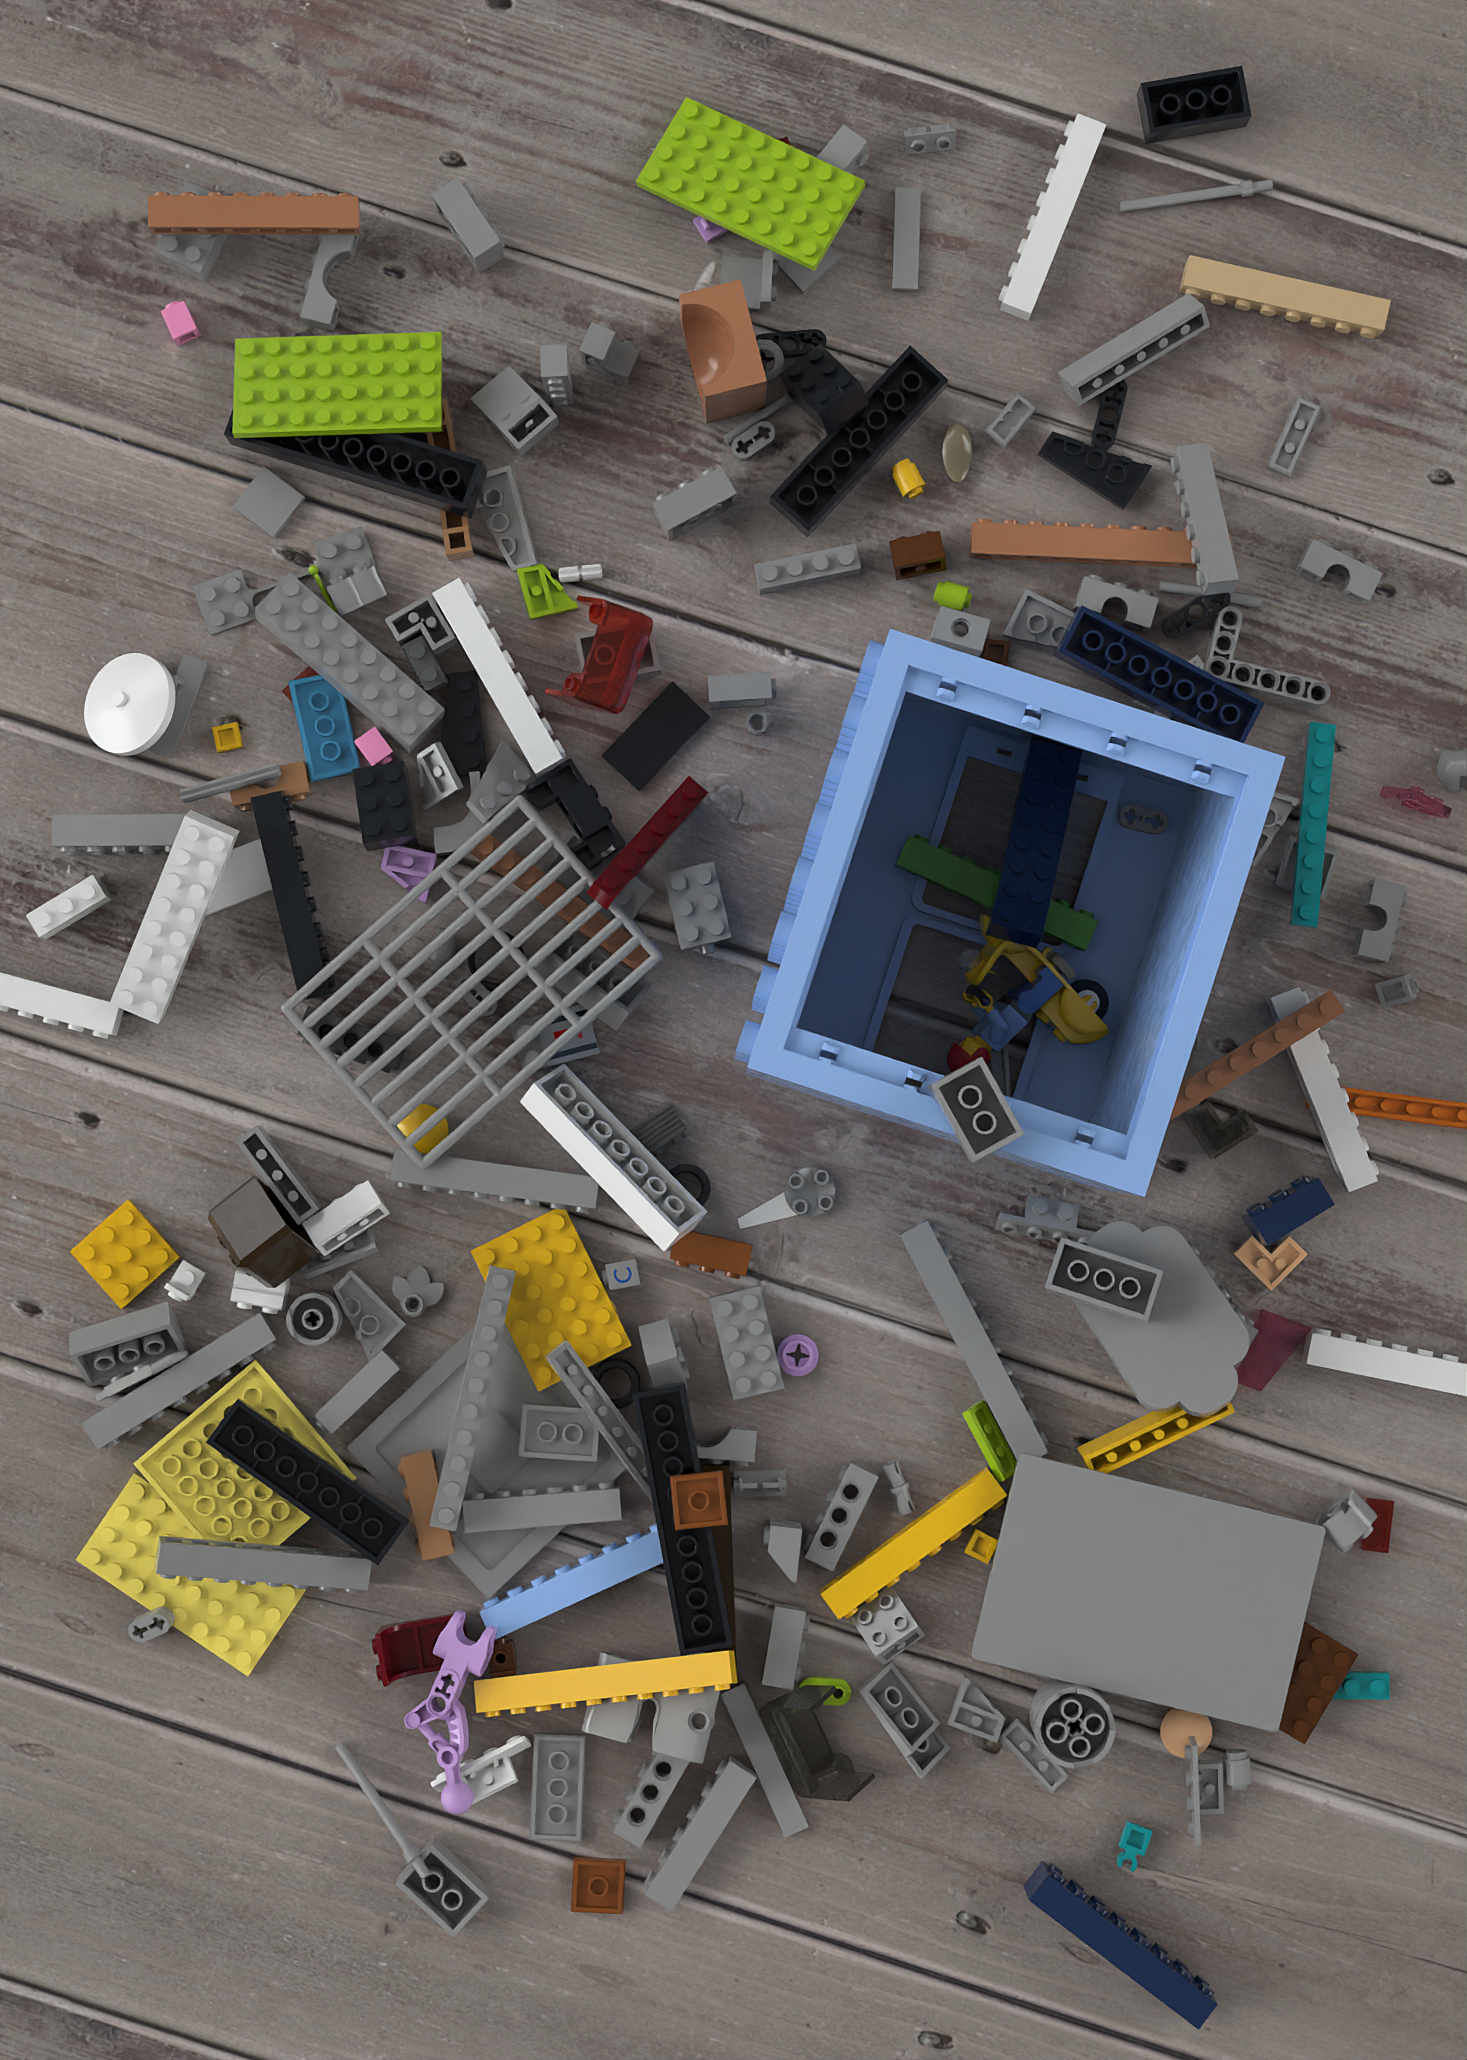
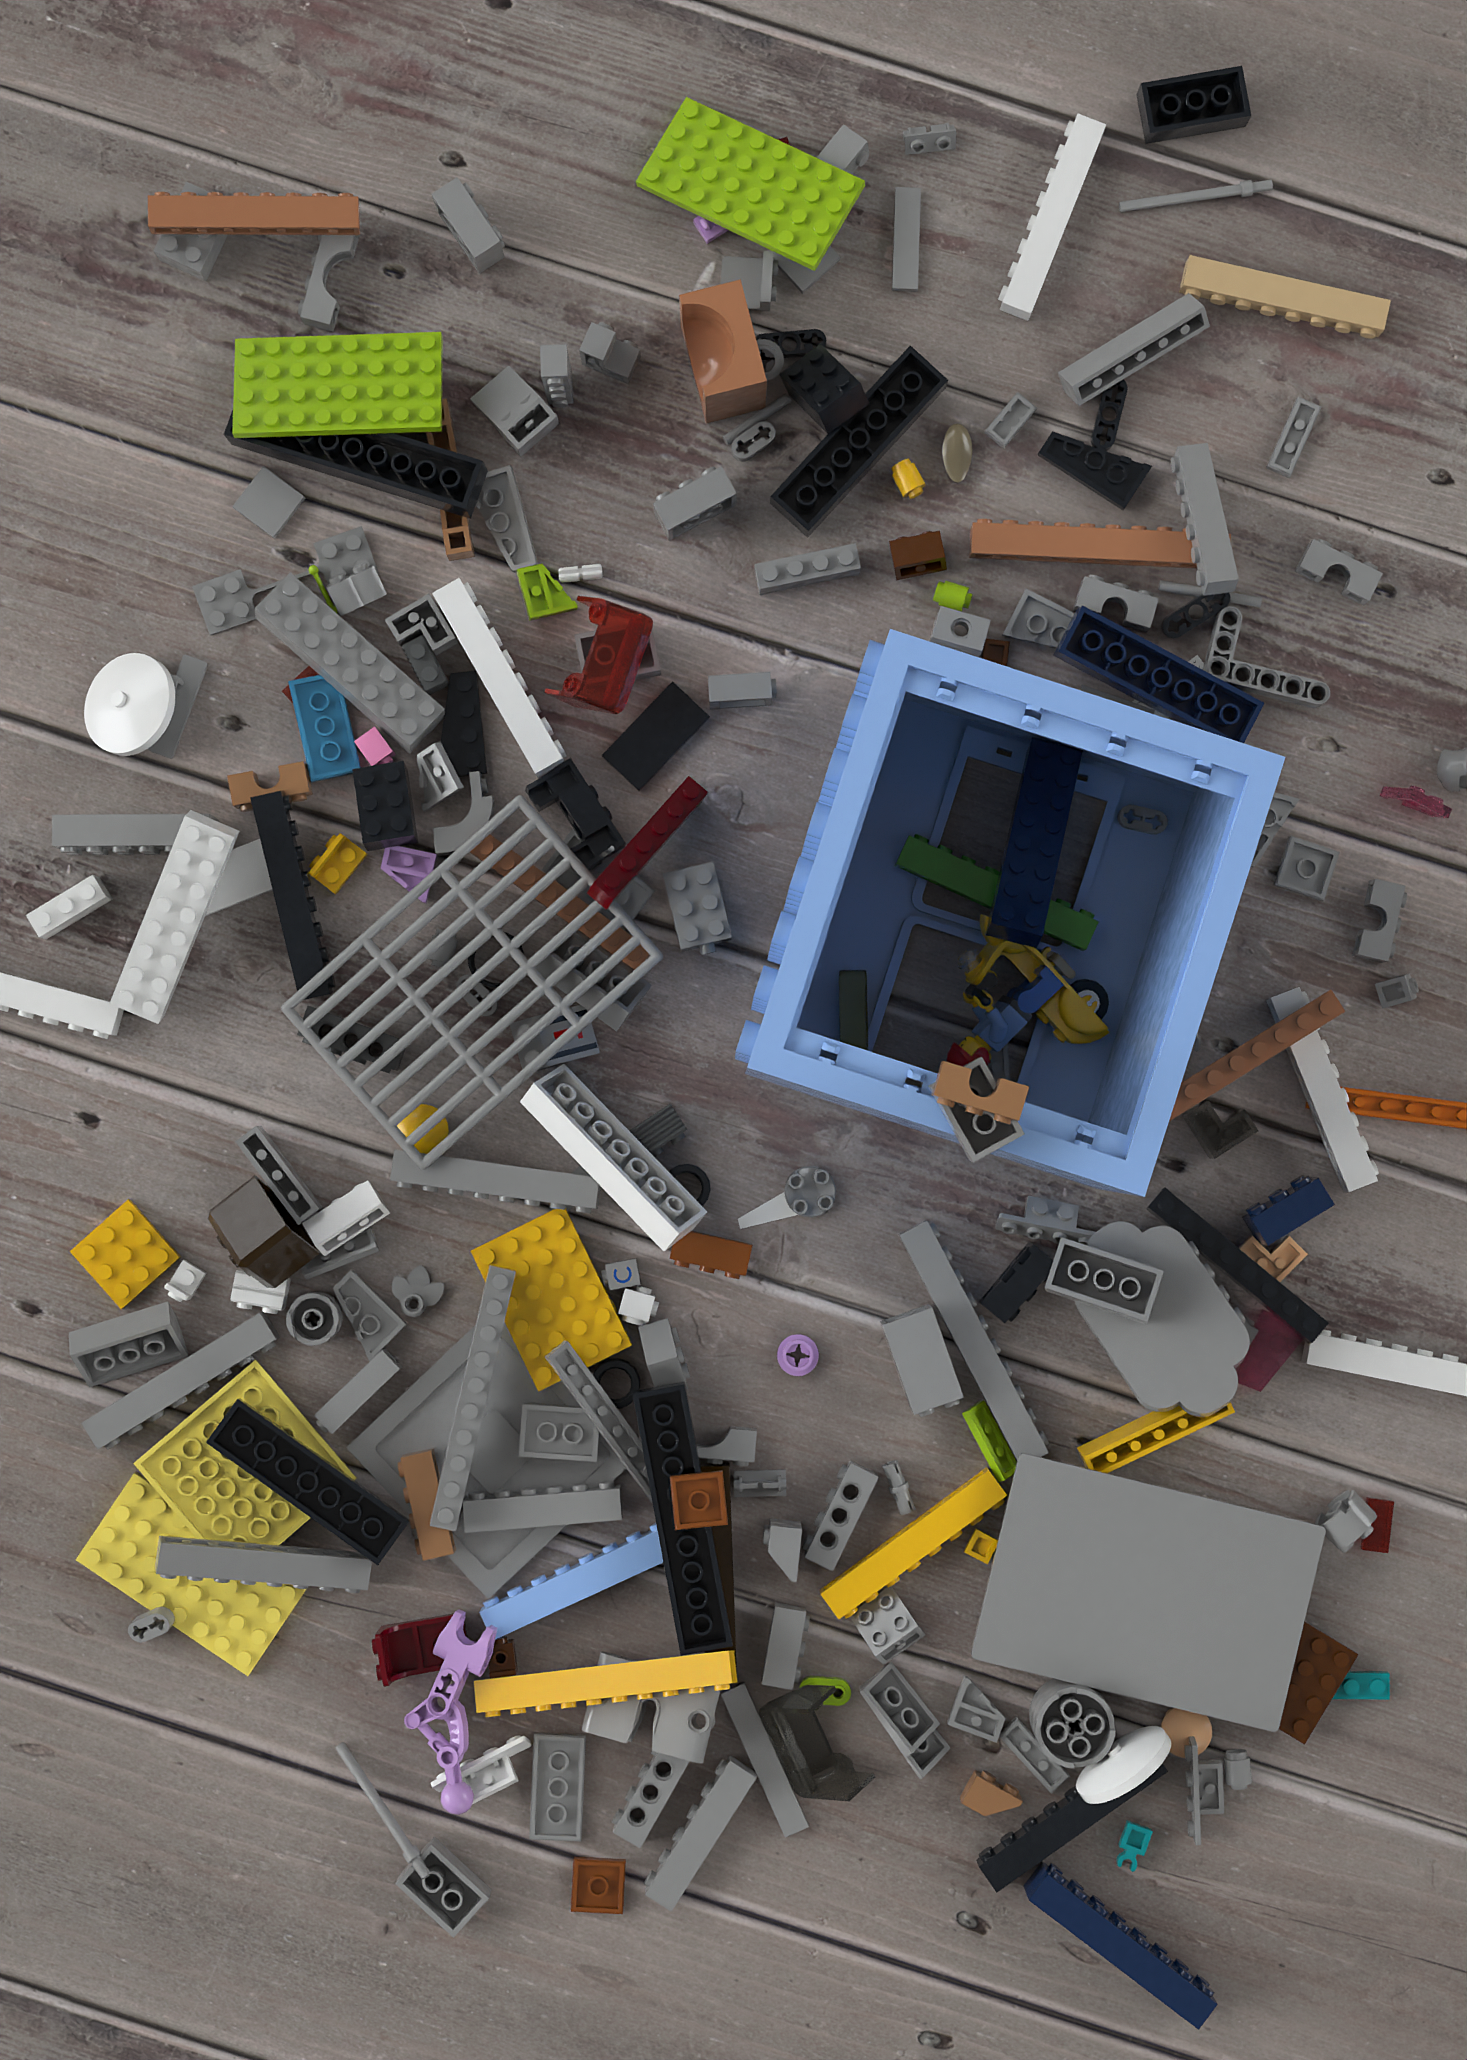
light grey plate [95,1350,189,1402] -> none
bright pink brick [160,301,201,346] -> none
light grey axle [180,763,282,803] -> none
yellow tile [212,722,244,753] -> none
light grey wing [466,740,538,824] -> none
light grey brick [709,1284,784,1400] -> none
light grey tile [744,710,770,736] -> none
teal plate [1290,722,1336,928] -> none
none -> yellow bracket [308,833,368,894]
none -> white brick [618,1285,659,1326]
none -> olive beam [839,970,868,1051]
none -> light grey brick [880,1304,964,1417]
none -> medium nougat arch [932,1061,1029,1125]
none -> medium nougat slope [960,1770,1023,1816]
none -> black brick [976,1763,1168,1893]
none -> black wedge [979,1242,1053,1323]
none -> white dish [1076,1726,1171,1804]
none -> black brick [1146,1187,1329,1344]

